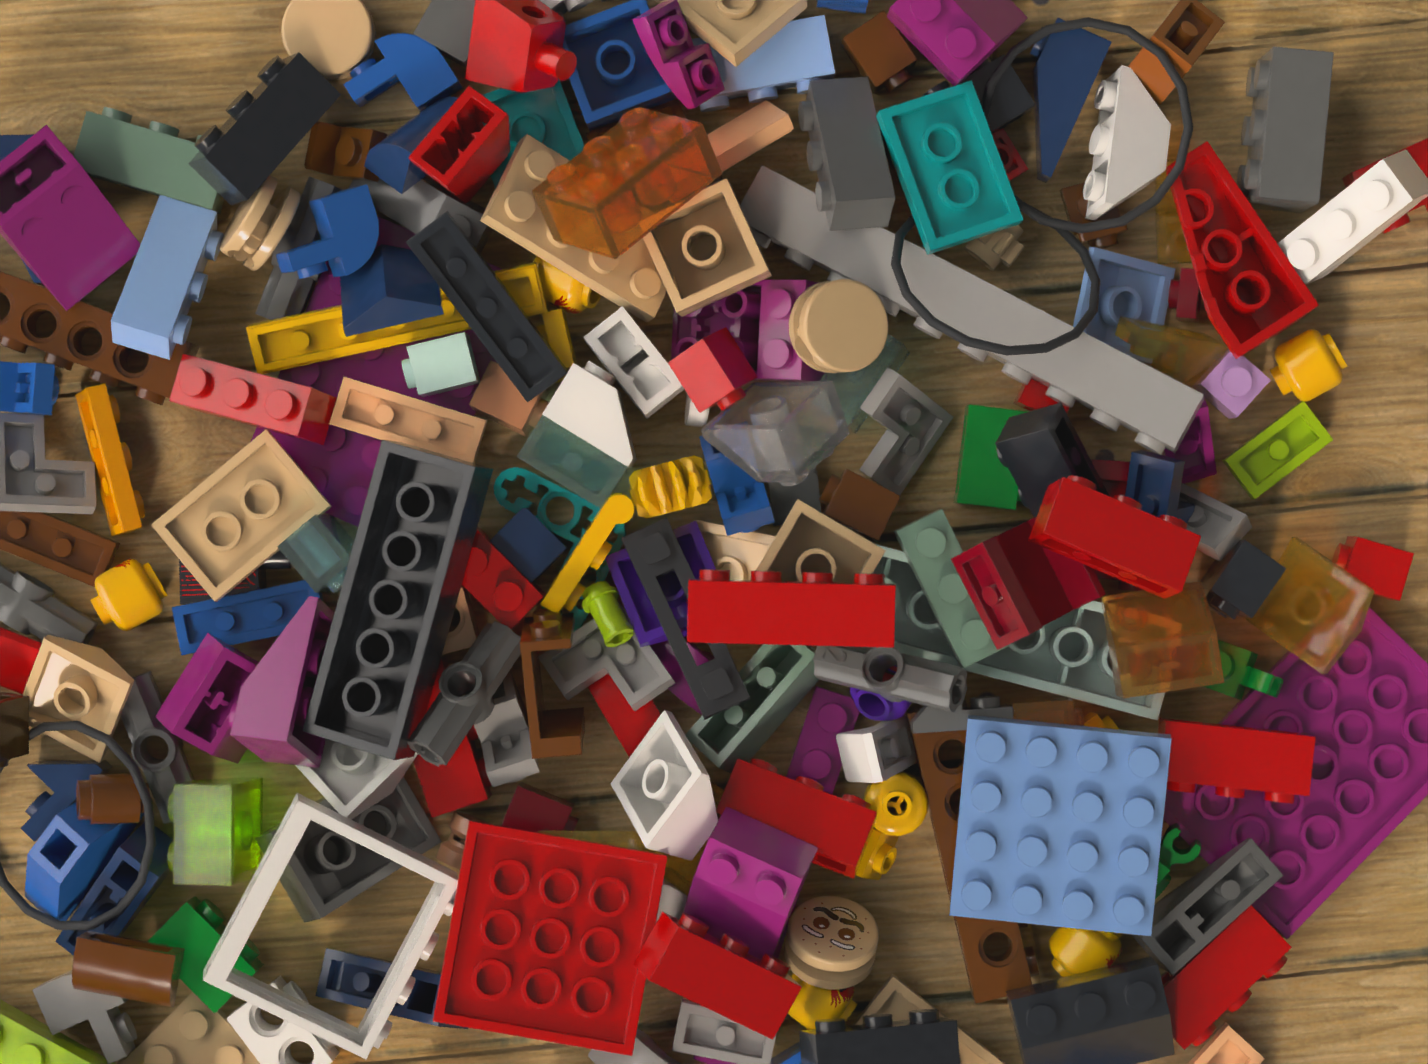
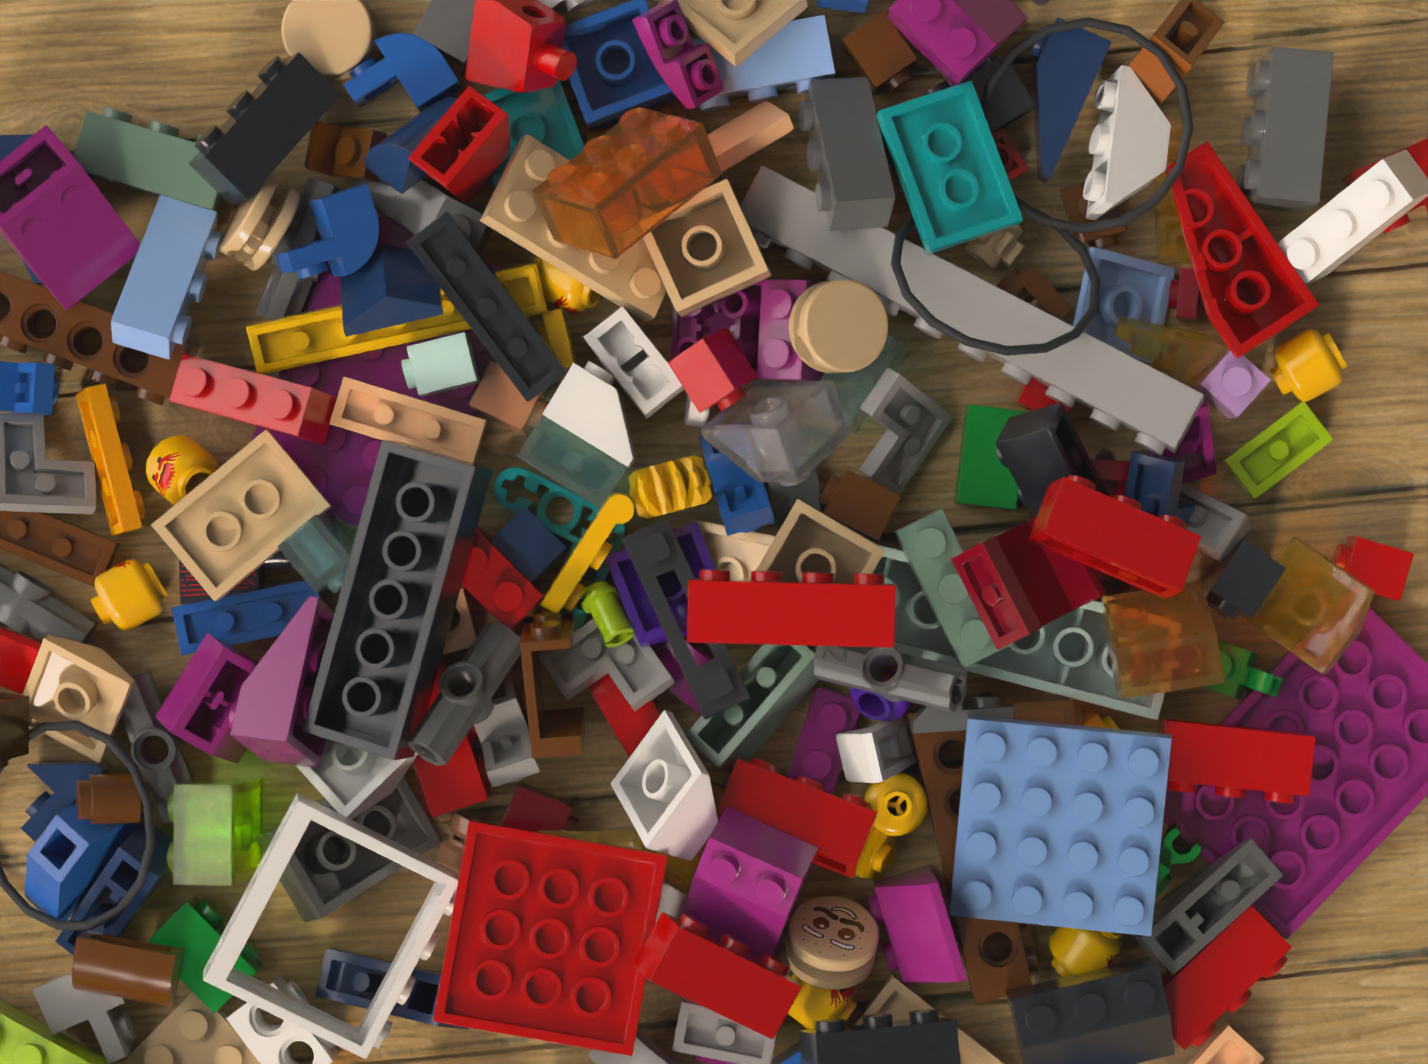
none -> yellow head [146,435,219,505]
none -> magenta slope [867,865,967,982]
none -> reddish brown bracket [996,266,1073,320]

